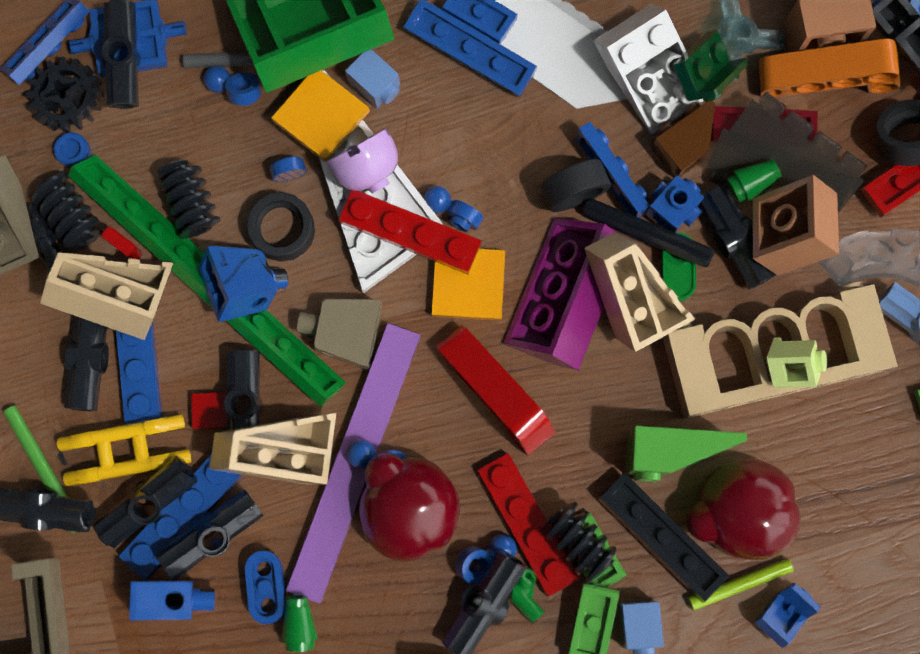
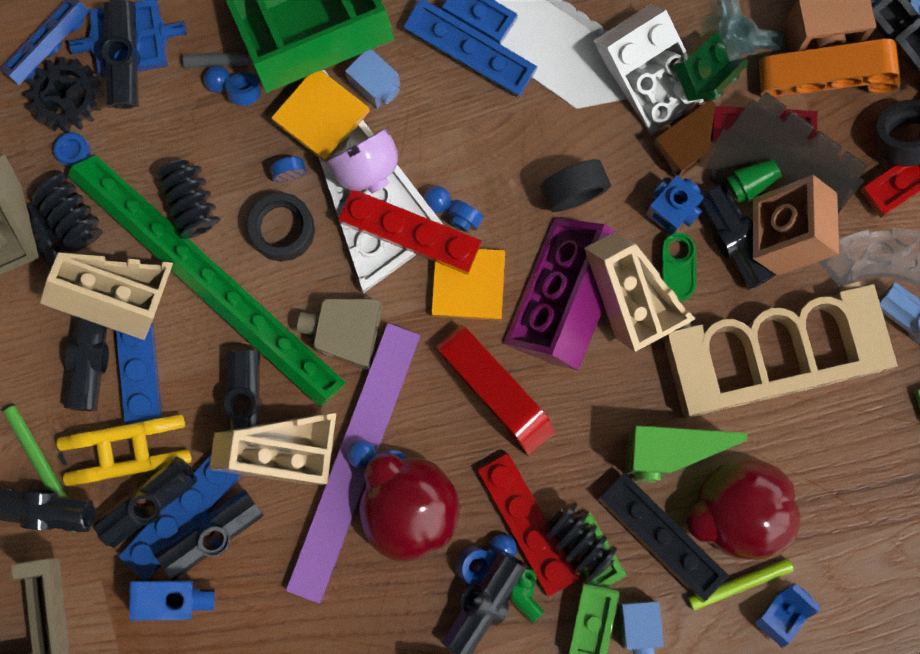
red tile [101,226,143,260] -> none
red tile [191,392,227,430] -> none
blue torso [198,246,288,322] -> none
blue plate [245,551,286,624] -> none
green cone [281,595,318,652] -> none
blue plate [575,122,650,218] -> none
black axle [583,199,714,267] -> none
yellowish green brick [767,337,827,388] -> none

